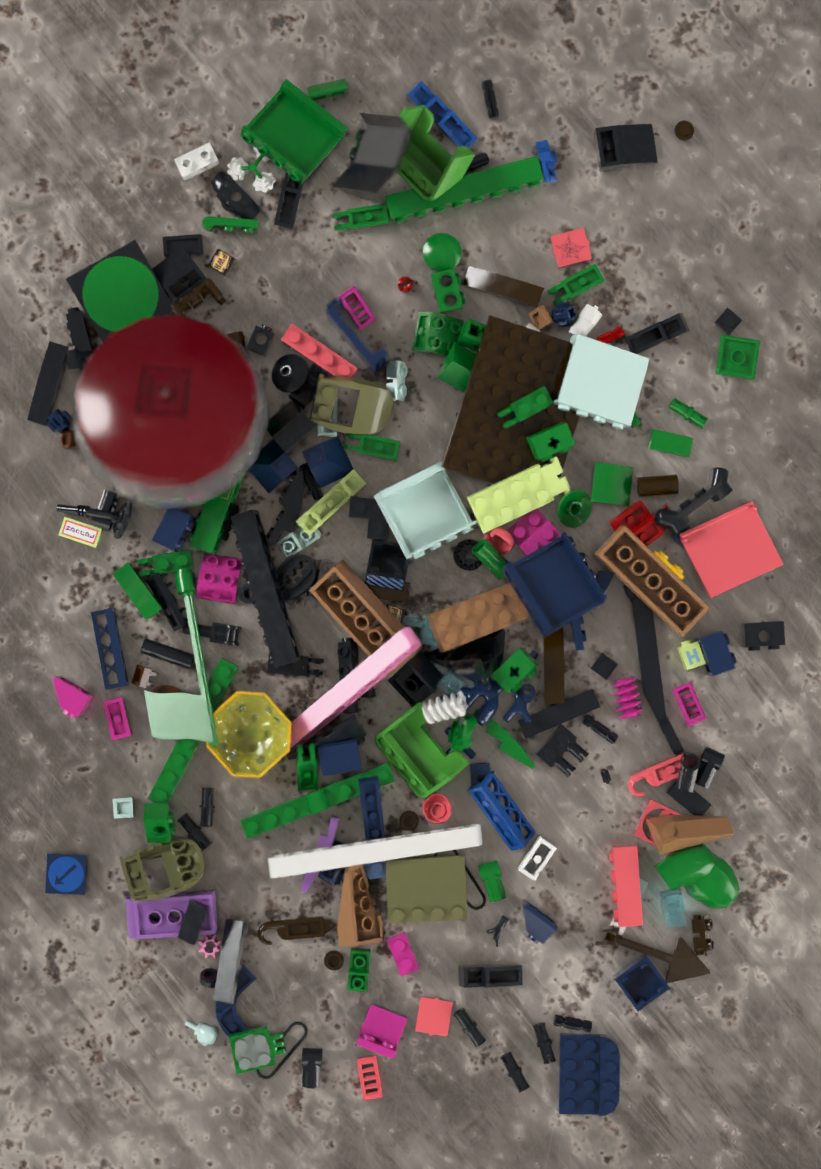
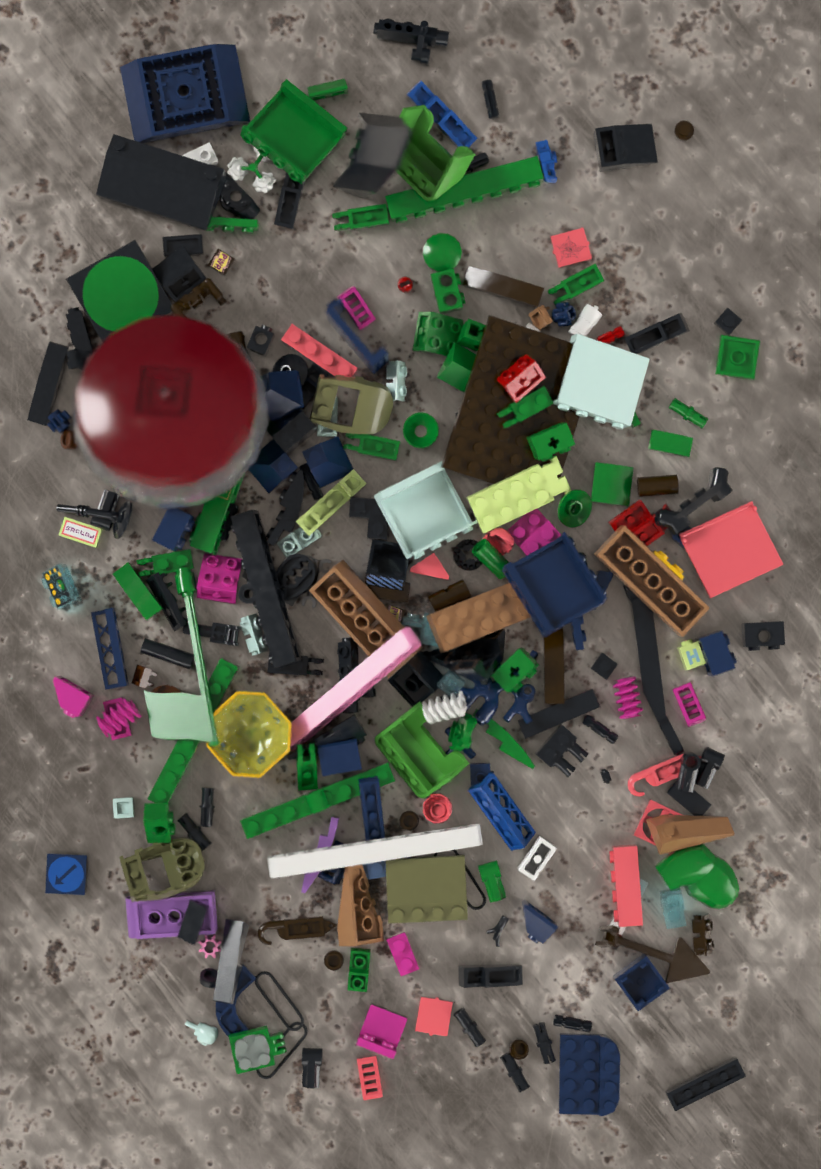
none -> slope [41,563,82,610]
none -> black slope [96,134,227,231]
none -> dark pink piece [96,698,142,738]
none -> dark blue slope [120,44,251,143]
none -> light aqua hinge [240,613,269,656]
none -> black piece [255,971,304,1031]
none -> dark blue slope [256,370,304,421]
none -> black piece [373,19,449,65]
none -> green piece [403,412,439,448]
none -> coral slope [410,553,449,580]
none -> dark brown pin [428,579,472,612]
none -> red bracket [496,355,546,403]
none -> dark brown plate [509,1040,529,1060]
none -> black plate [666,1058,746,1111]

